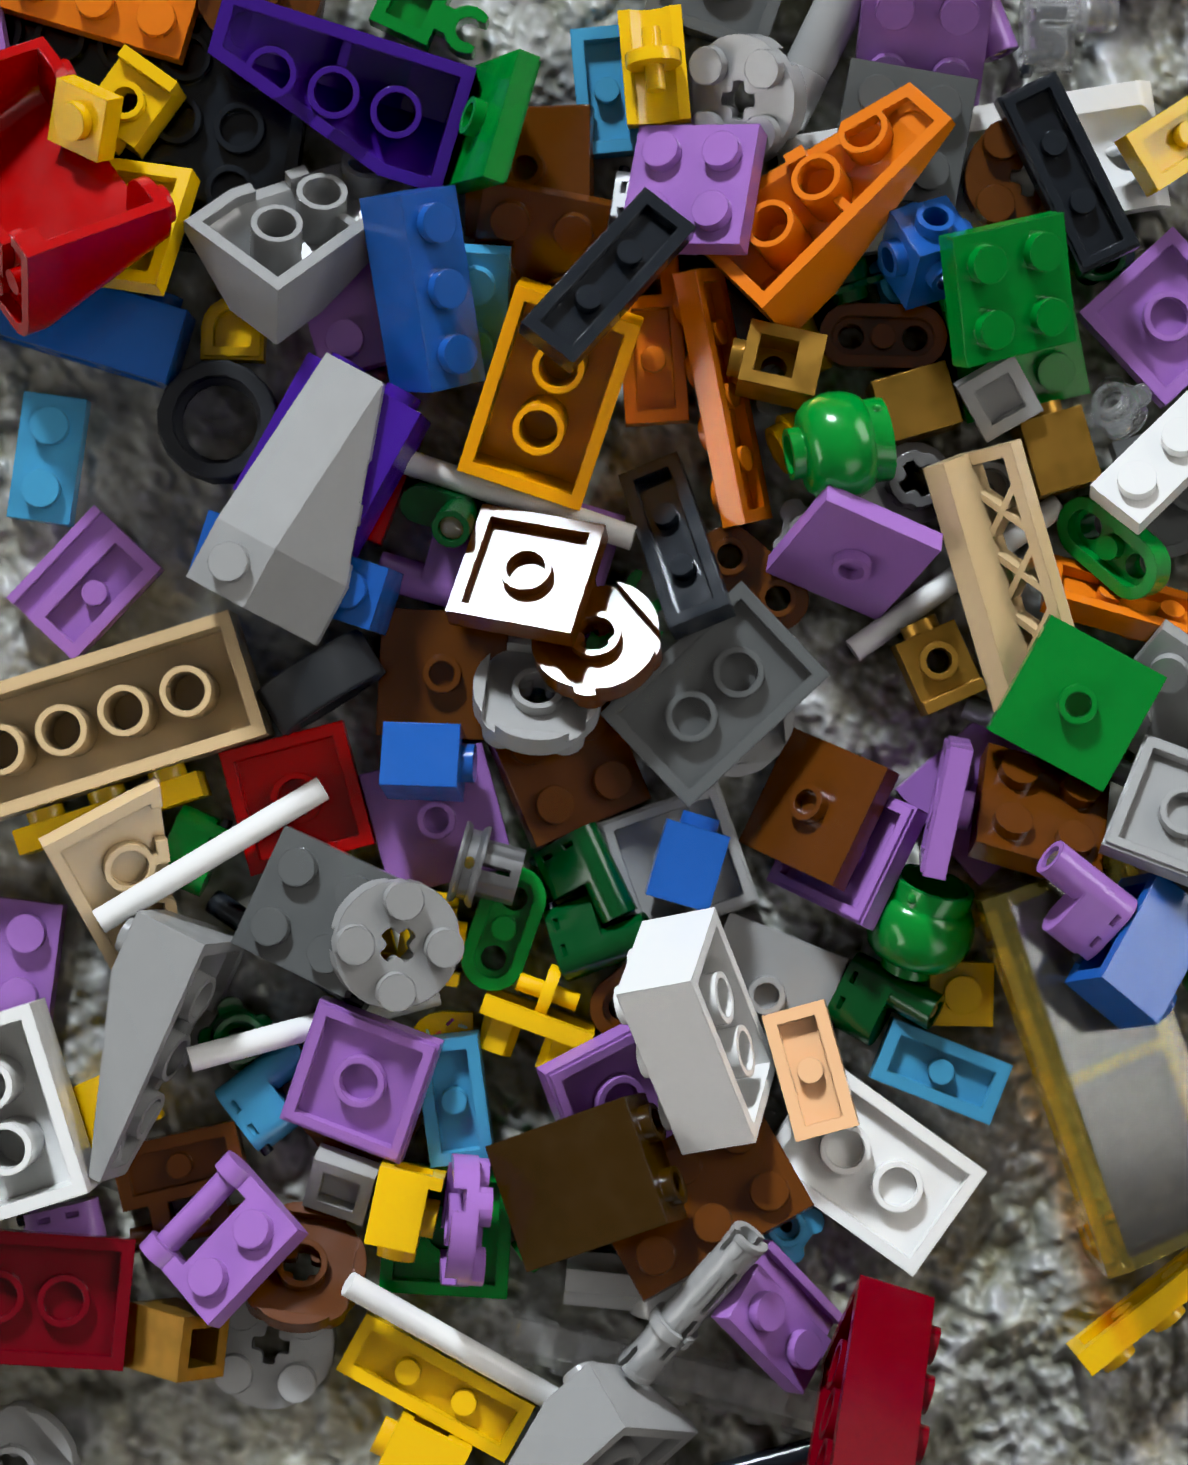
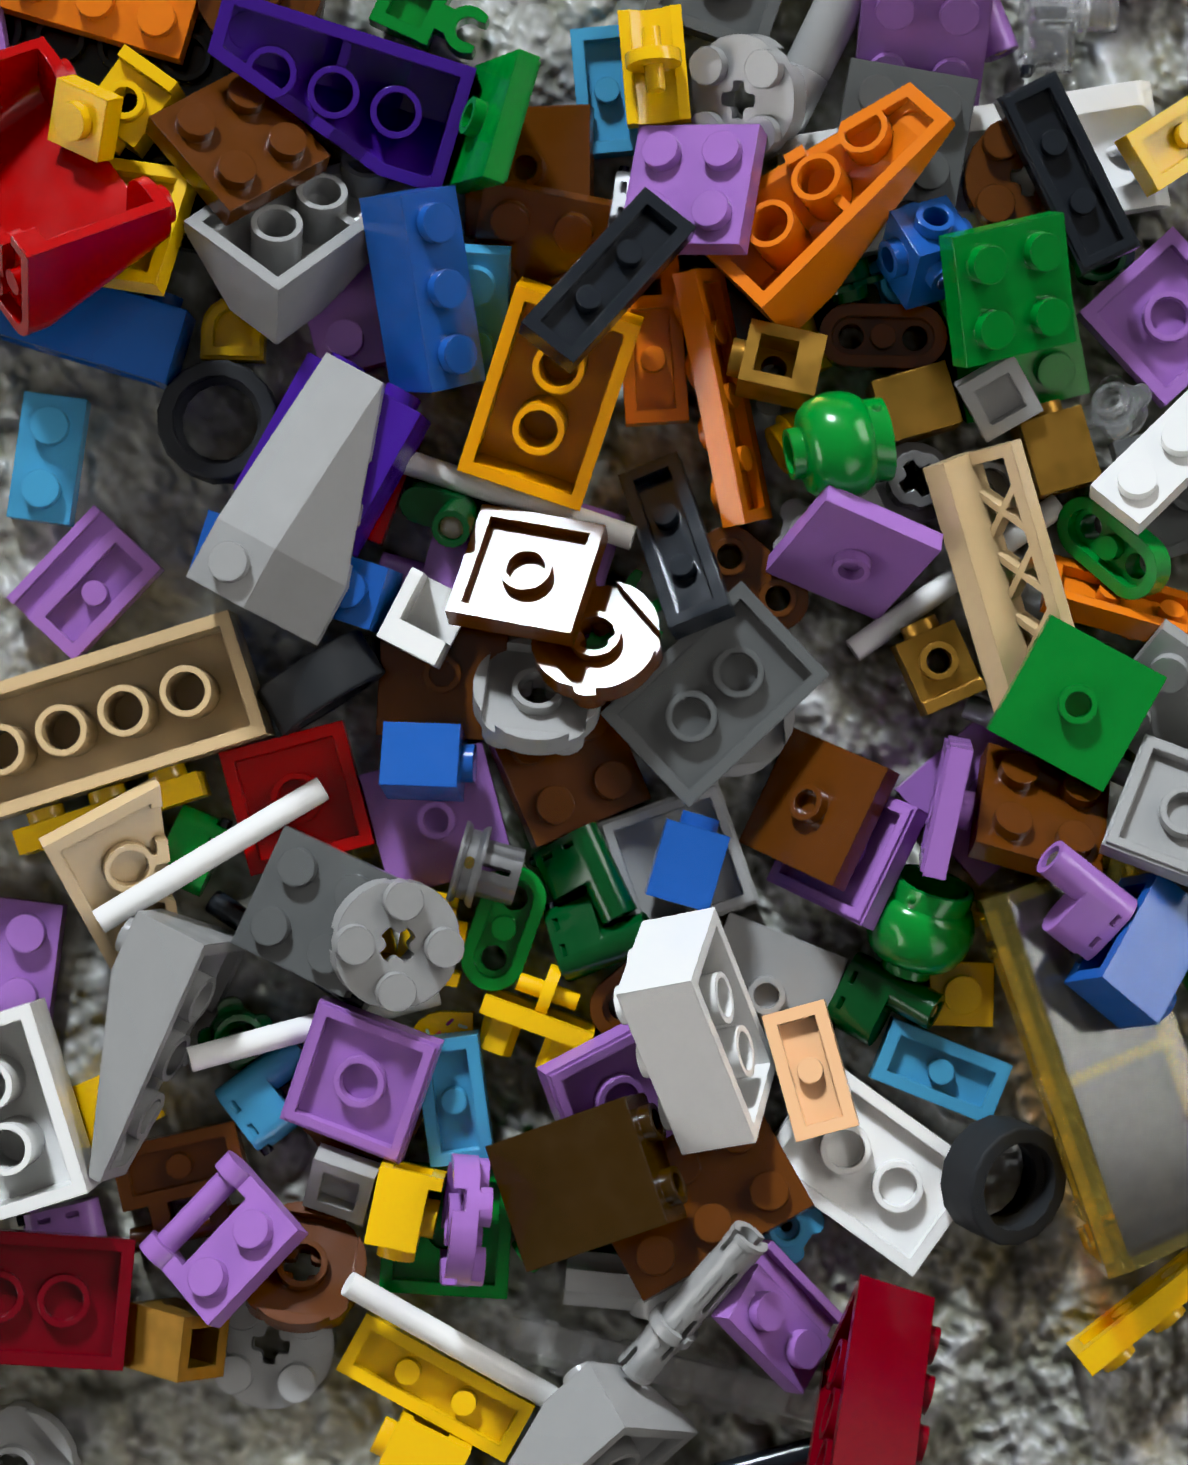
none -> reddish brown plate [145,72,330,226]
none -> white panel [376,567,461,669]
none -> black tyre [940,1115,1067,1245]

